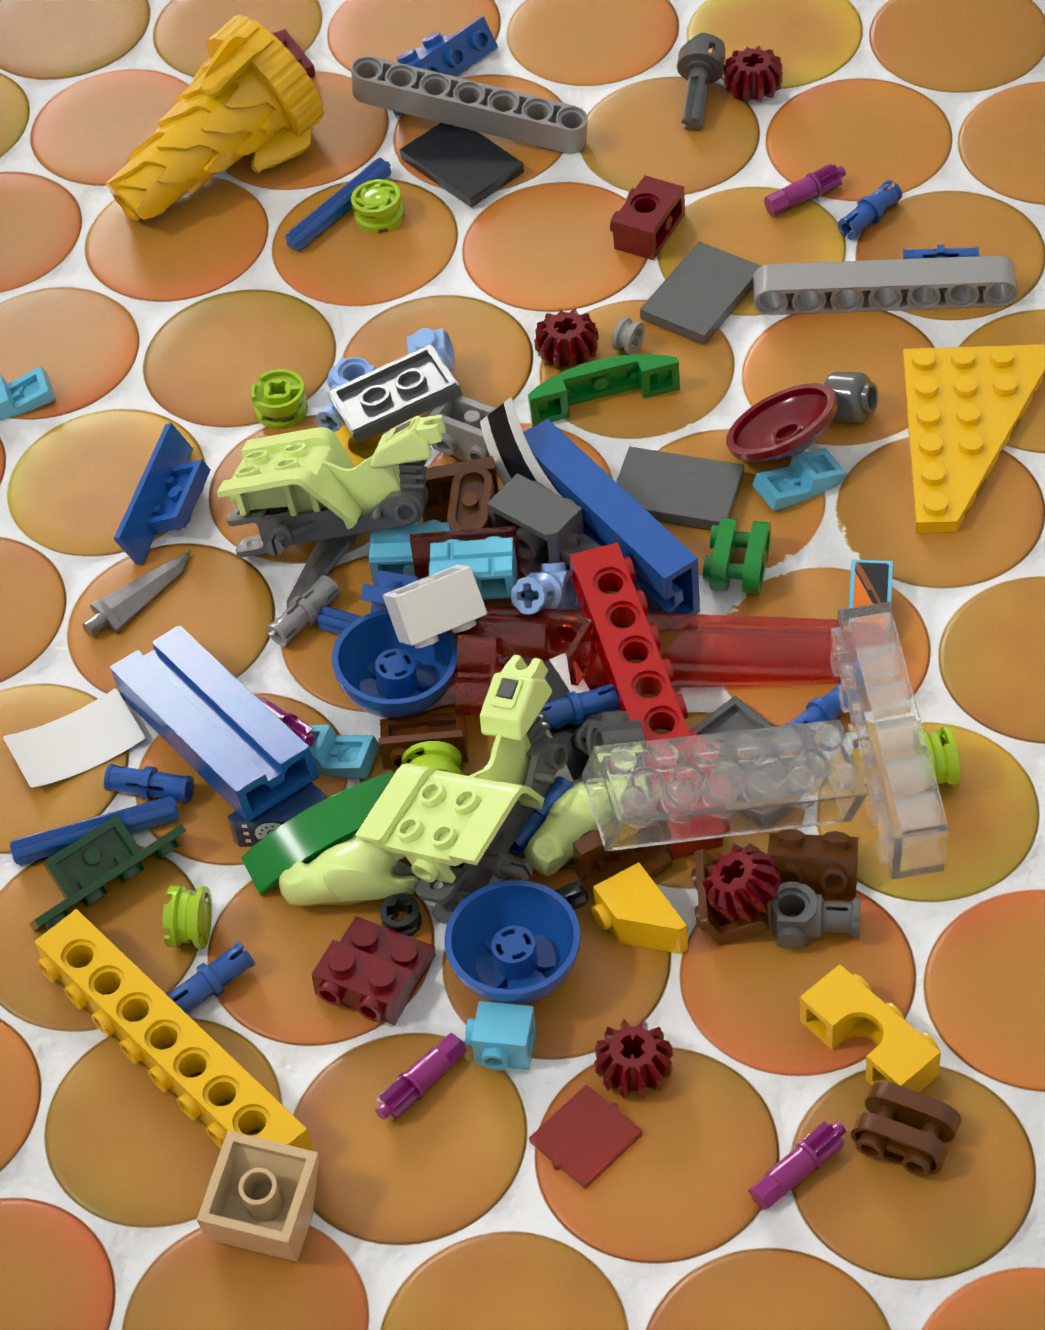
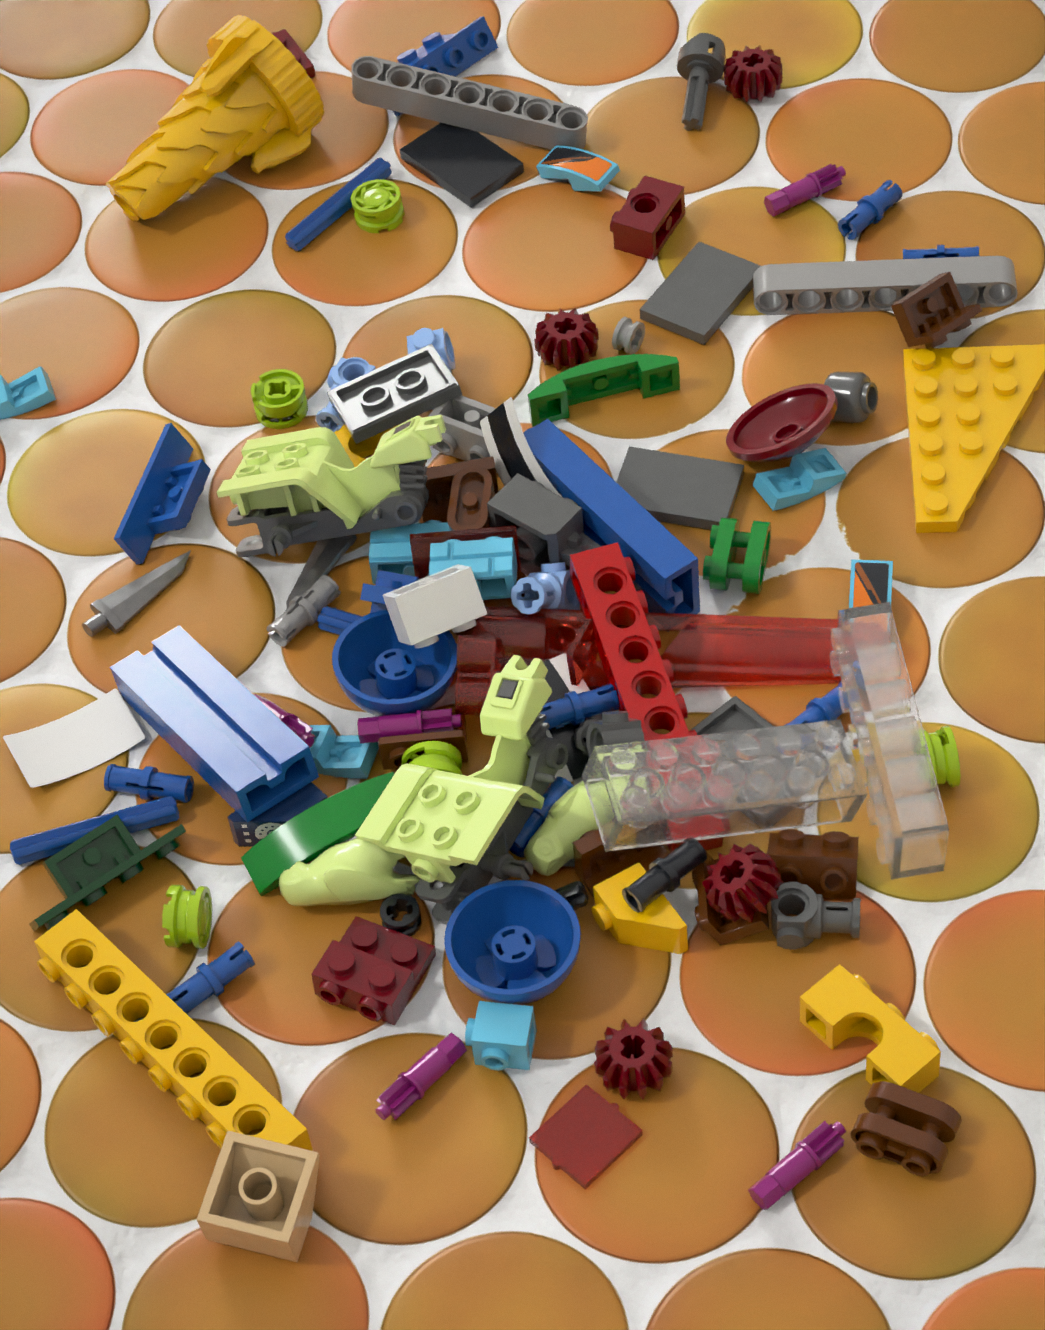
none -> magenta piece [357,708,462,744]
none -> slope [536,145,620,192]
none -> black pin [622,838,707,913]
none -> reddish brown bracket [891,272,982,349]

